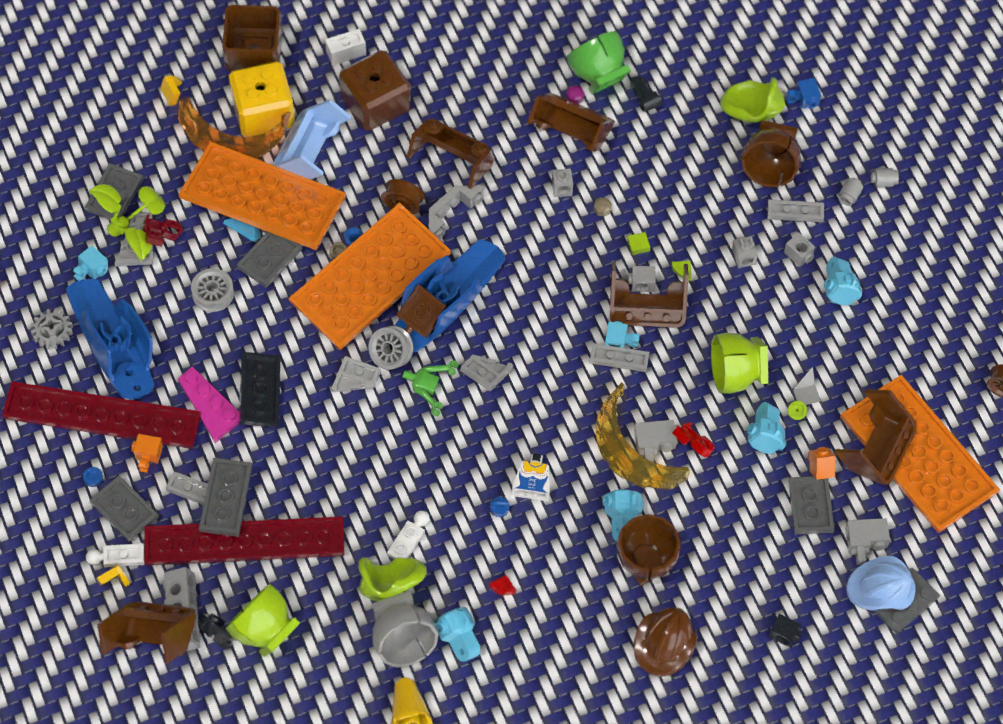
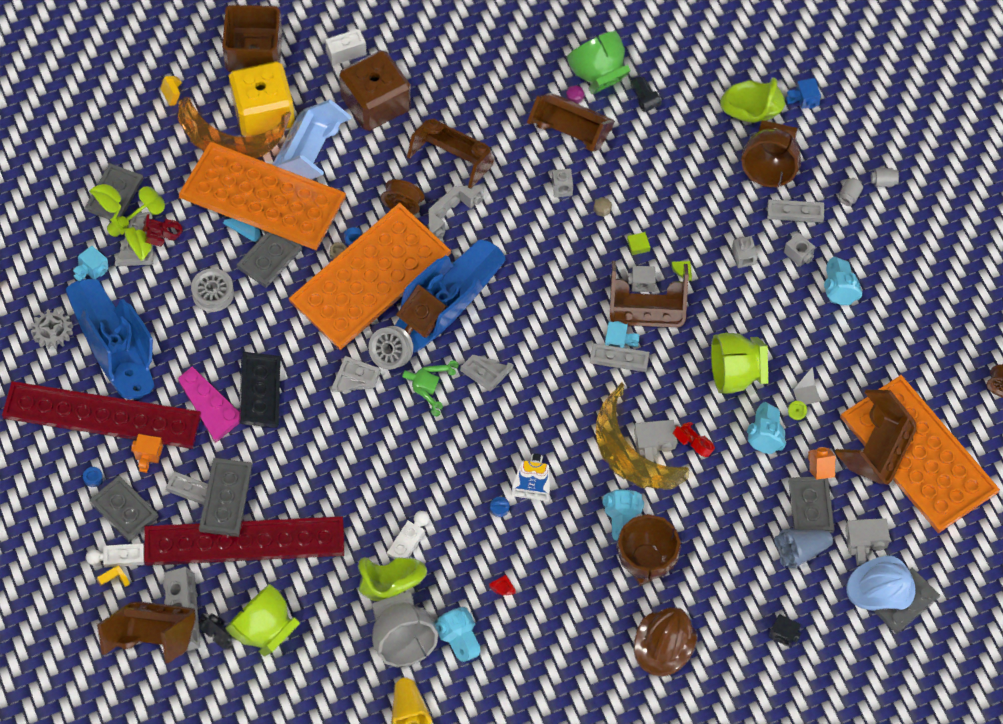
none -> sand blue cone [774,529,833,568]

